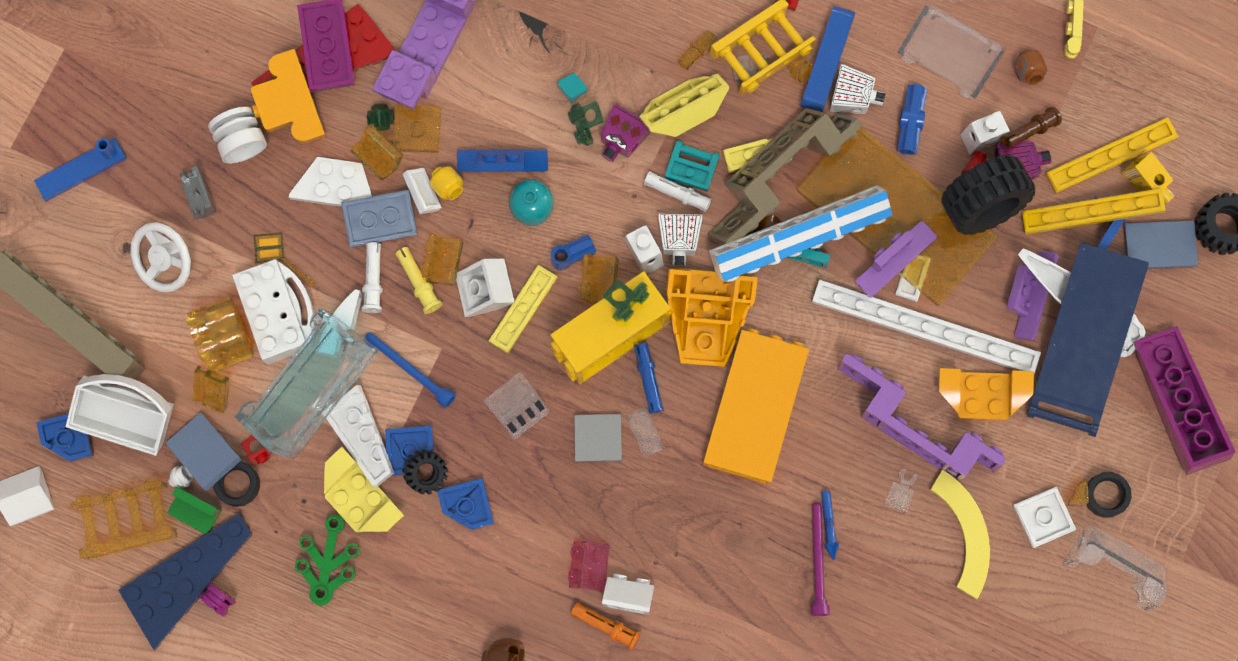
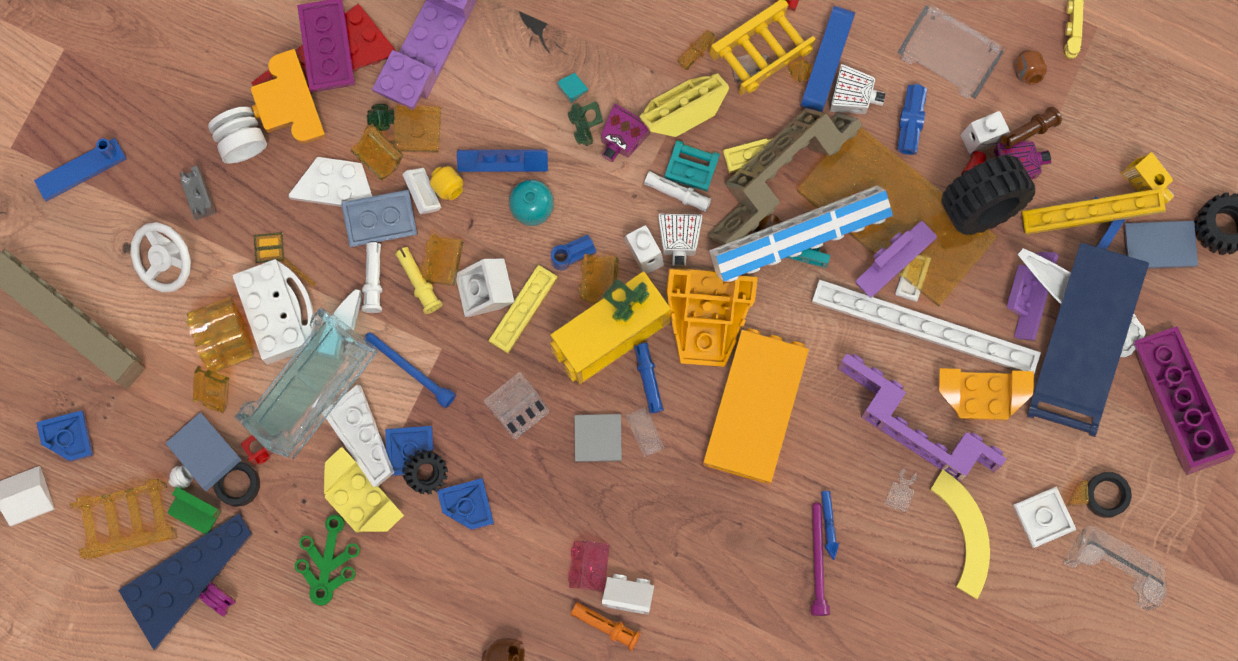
white piece [66,374,174,456] -> none
yellow tile [1045,117,1179,194] -> none

